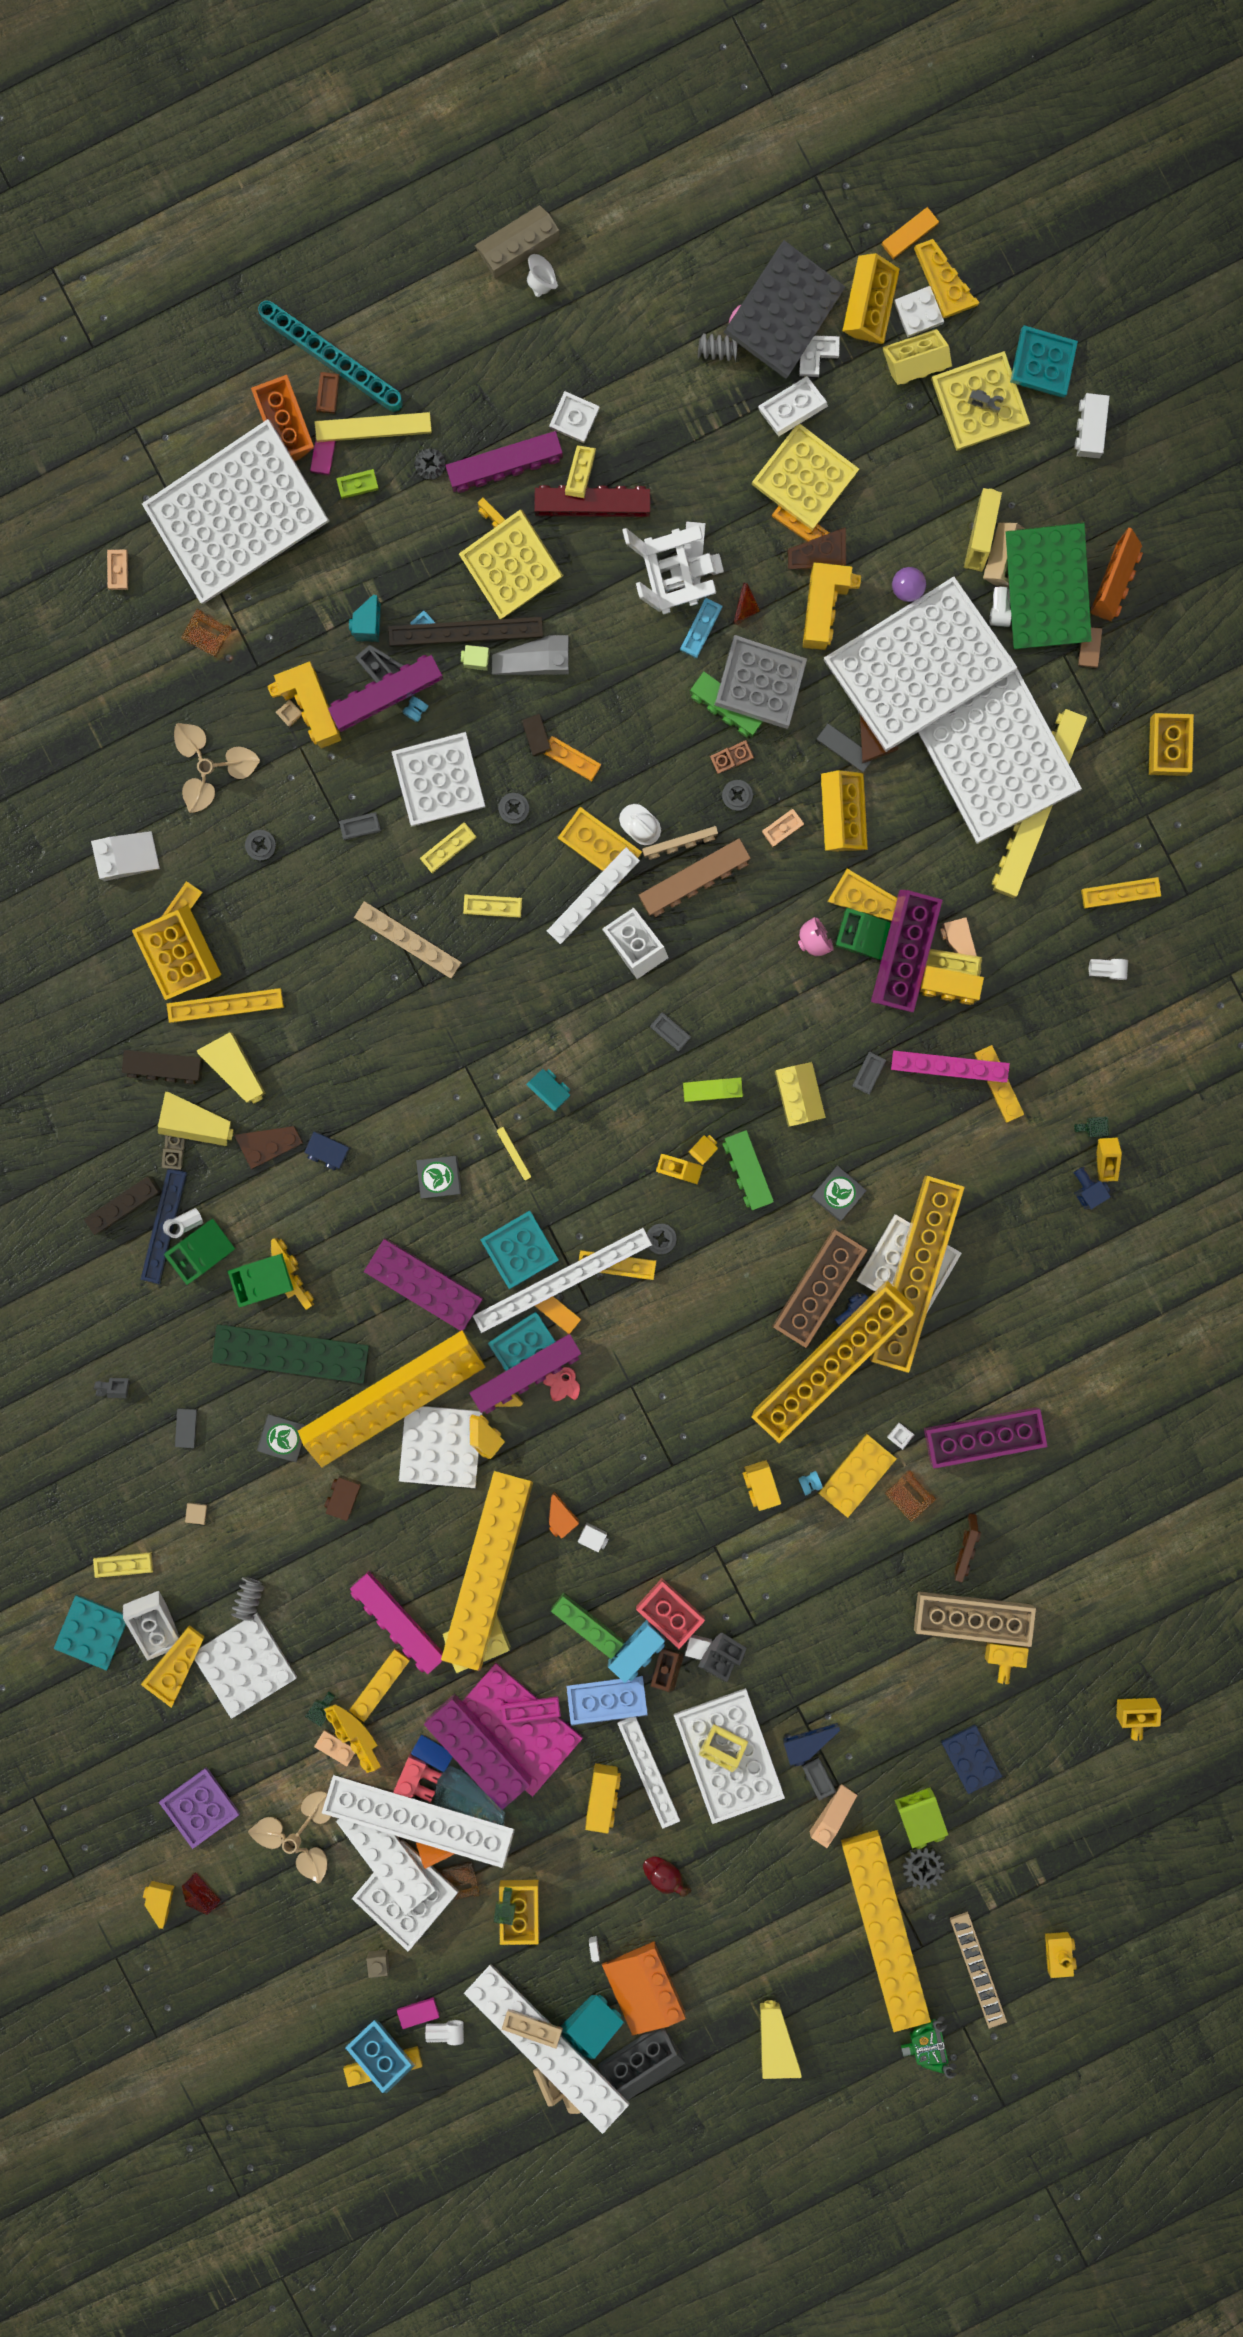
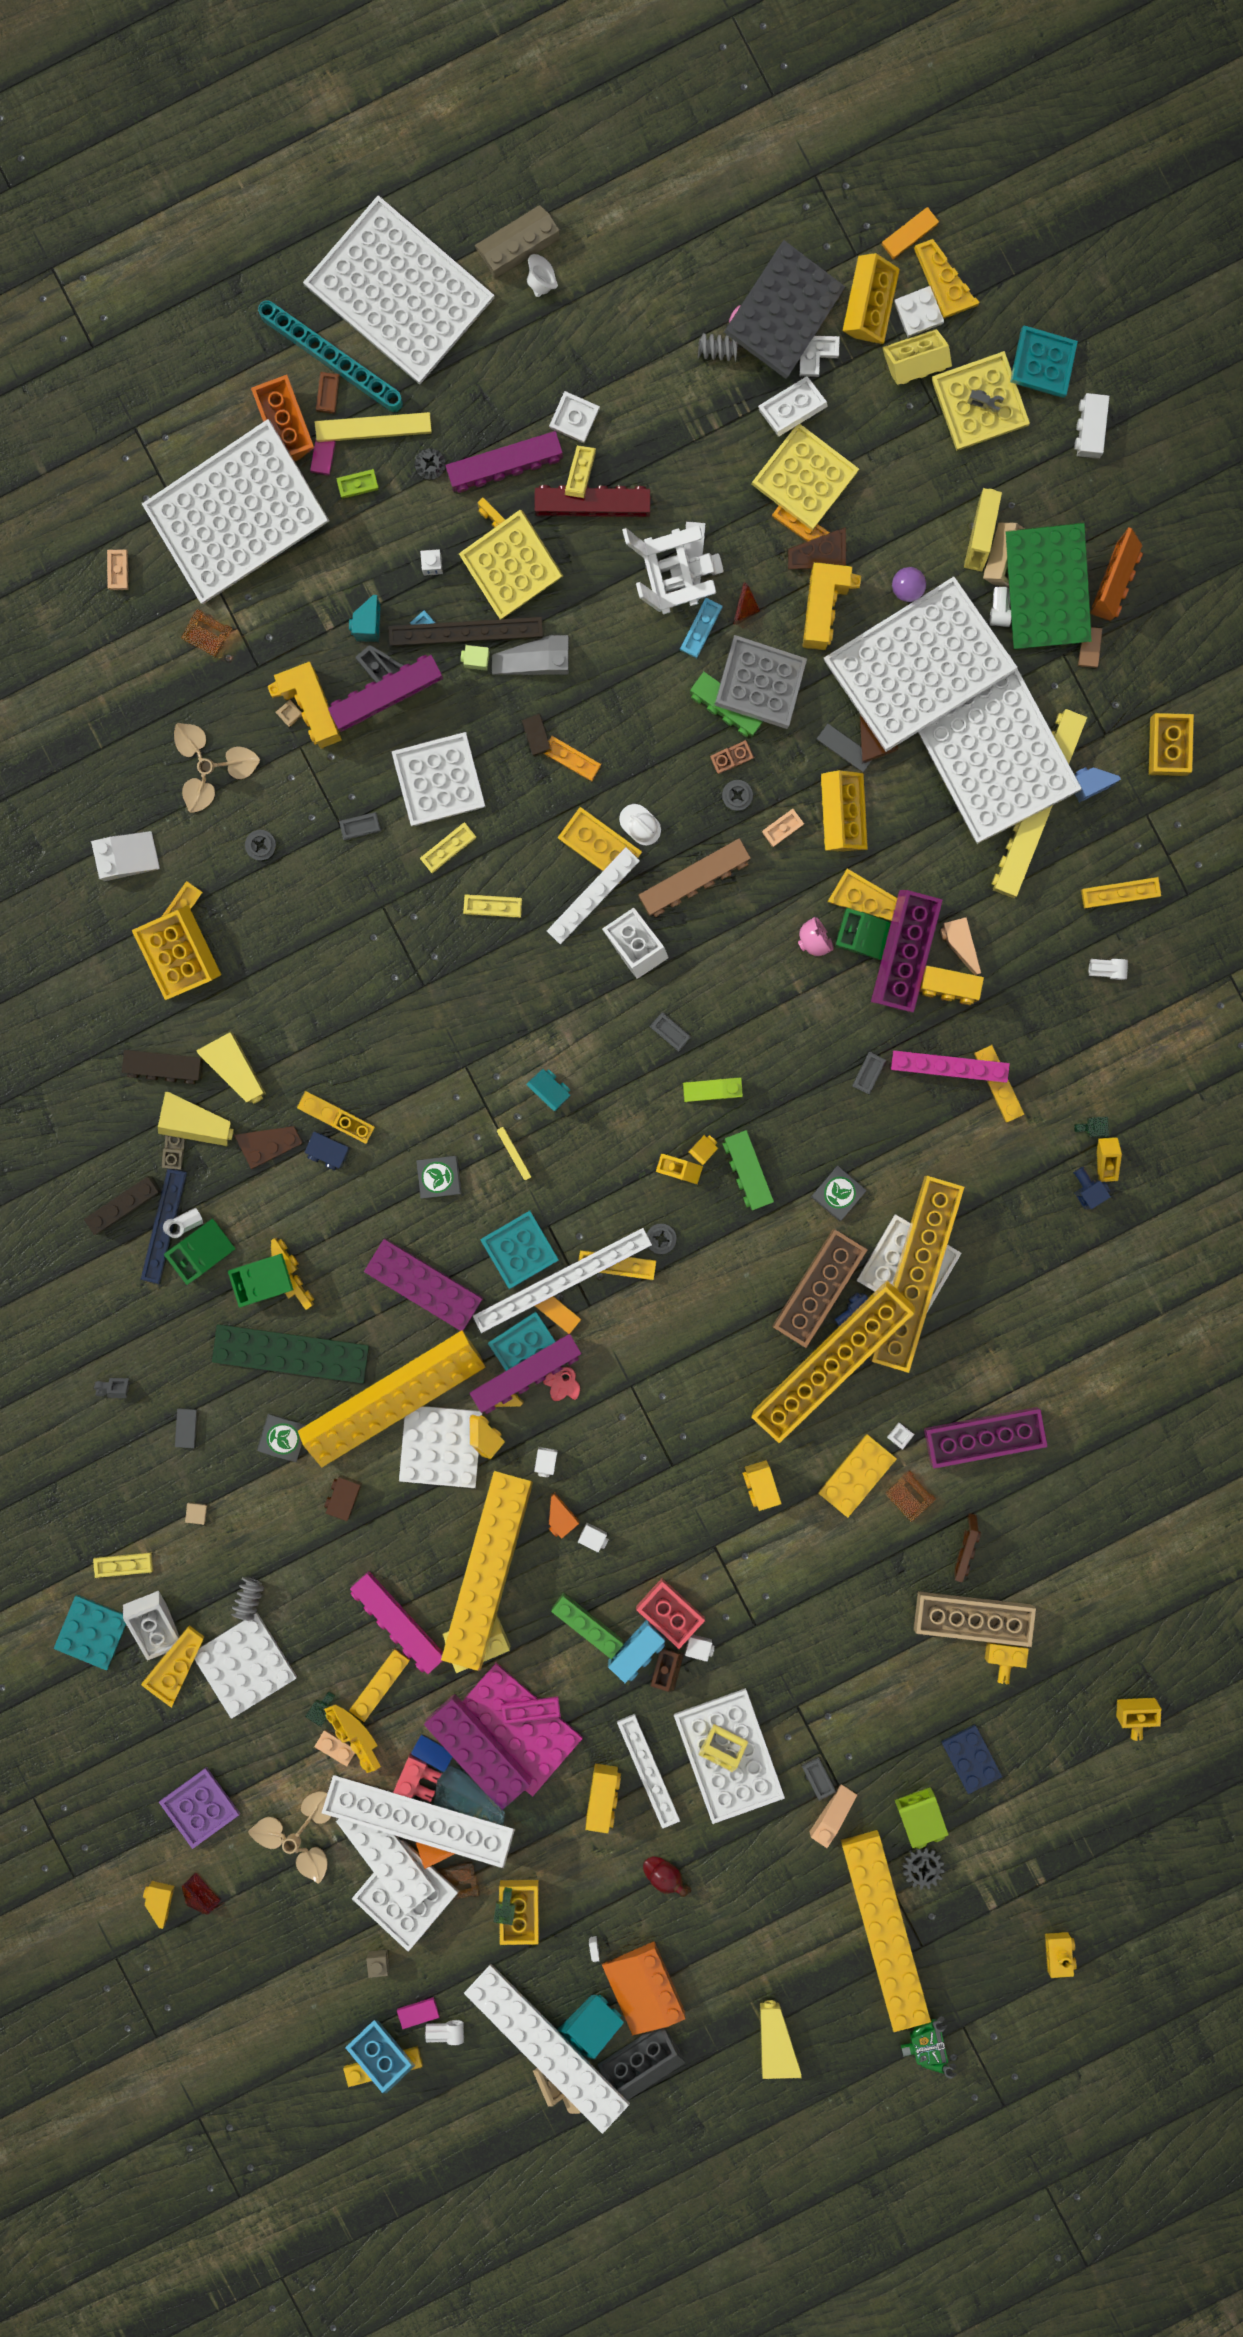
yellow plate [167,988,284,1023] -> none
tan plate [354,901,462,979] -> none
medium azure wheel [402,696,428,723] -> none
dark grey gear [498,793,529,824] -> none
tan plate [501,2009,563,2049] -> none
light blue plate [567,1676,648,1726] -> none
tan plate [642,826,718,860] -> none
dark grey slope [698,1633,747,1682] -> none
light yellow slope [775,1062,826,1127] -> none
dark blue slope [783,1723,840,1766] -> none
medium azure wheel [798,1471,823,1496] -> none
light yellow tile [926,949,982,976] -> none
tile [950,1912,1007,2028] -> none
none -> yellow slope [297,1091,375,1144]
none -> white plate [303,196,495,384]
none -> white brick [420,549,443,576]
none -> white brick [534,1447,558,1477]
none -> medium blue slope [1074,767,1121,803]

